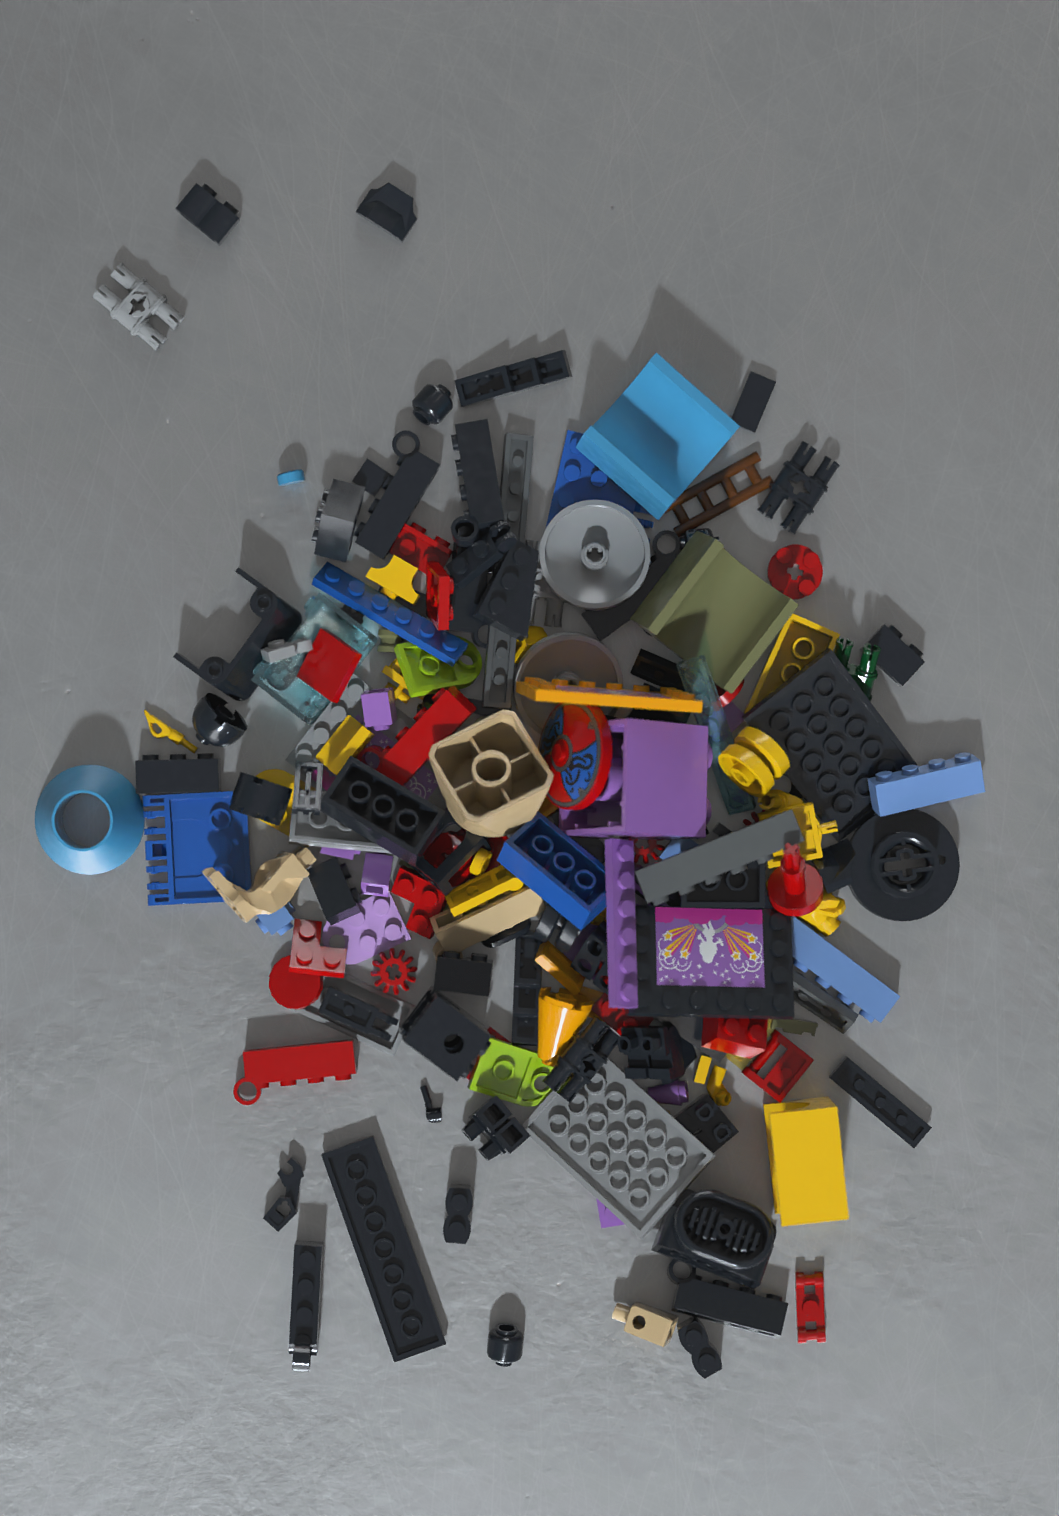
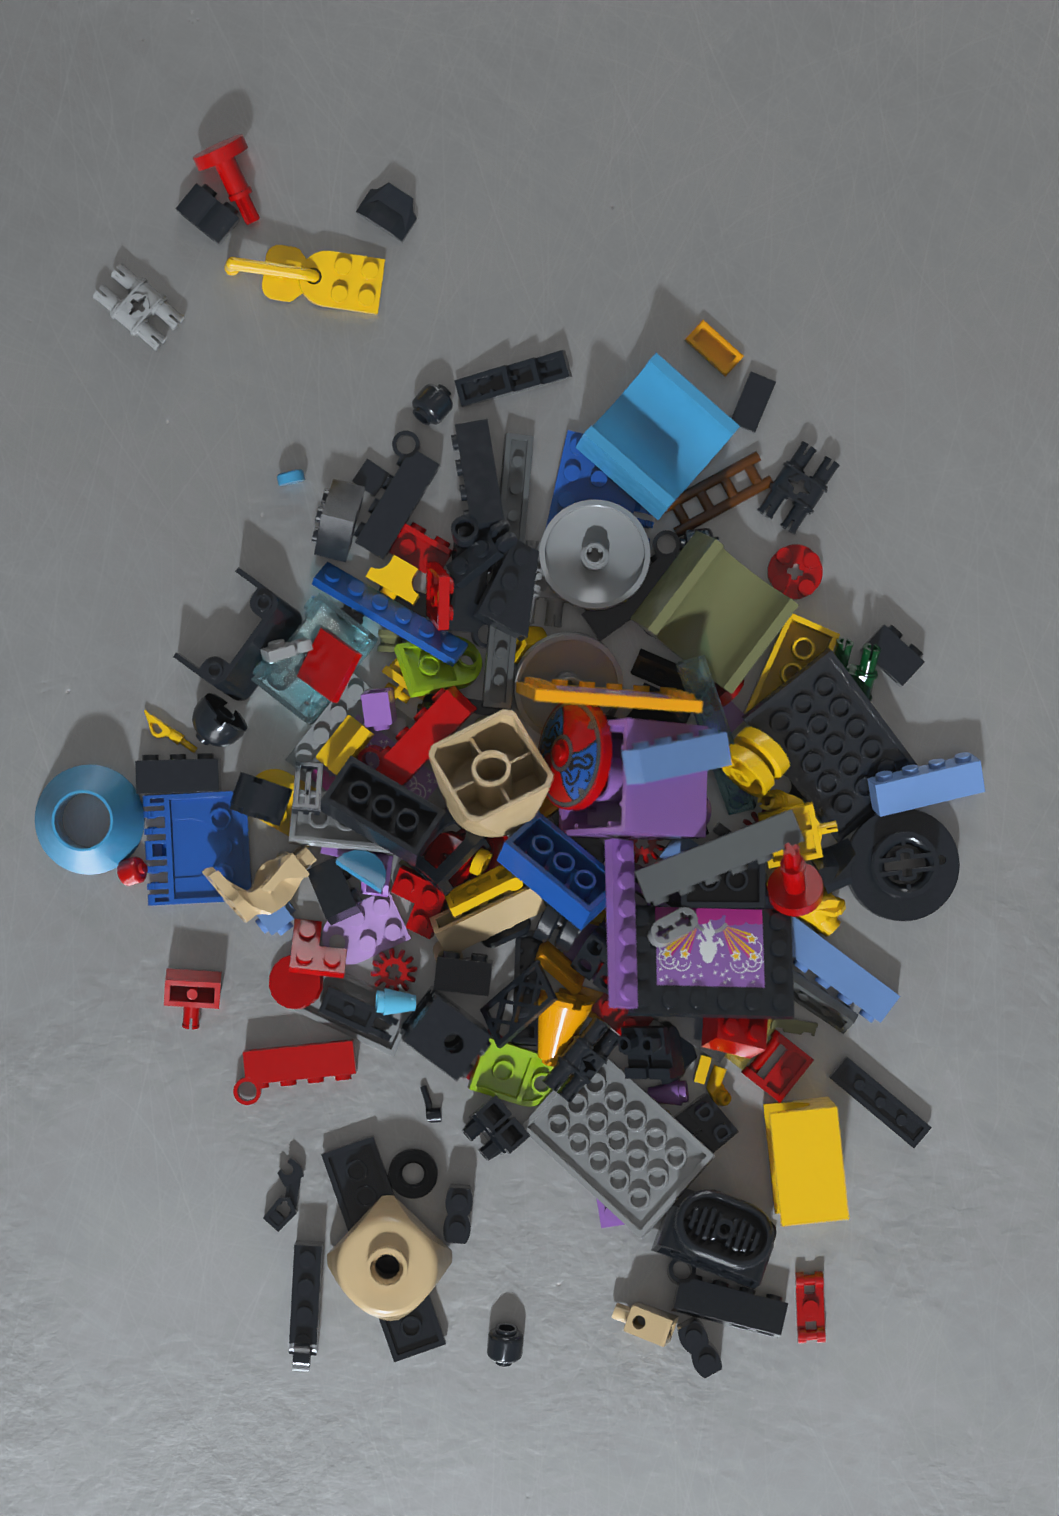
none -> red piece [117,856,148,886]
none -> red brick [164,968,222,1030]
none -> red piece [193,134,260,225]
none -> yellow plate [224,245,385,315]
none -> tan piece [327,1195,452,1321]
none -> dark azure tile [336,850,386,894]
none -> medium azure cone [375,988,416,1016]
none -> black tyre [388,1149,438,1199]
none -> black window [480,959,558,1049]
none -> medium blue brick [622,728,732,785]
none -> light grey beam [648,907,698,948]
none -> light orange tile [684,319,744,377]

